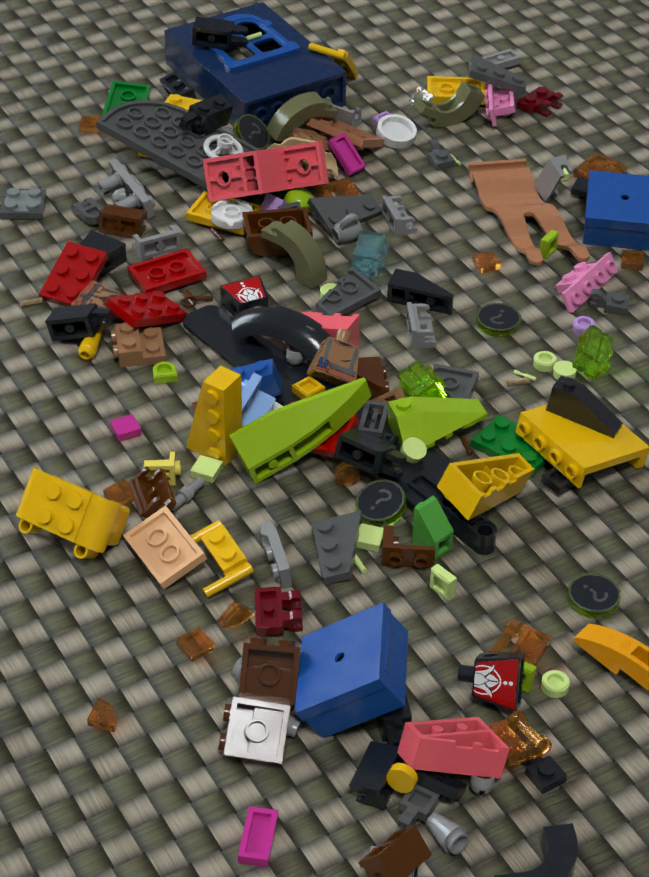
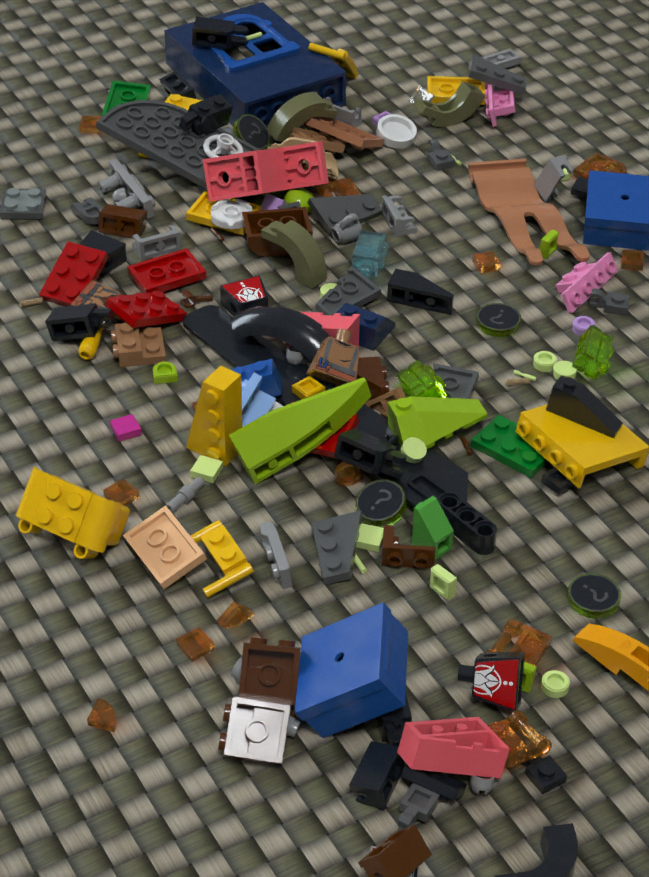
reddish brown hinge [129,466,177,518] -> none
light yellow bracket [144,451,181,486] -> none
dark pink tile [238,806,279,867] -> none
dark red plate [254,586,303,636] -> none
dark pink tile [327,132,366,177] -> none
dark grey tile [358,400,388,438] -> none
yellow tile [386,763,418,793] -> none
light grey hinge [406,302,436,349] -> none
light grey cone [426,812,469,855] -> none
yellow wedge [437,453,534,520] -> none
dark red plate [517,86,563,117] -> none
none -> dark blue slope [336,303,396,351]

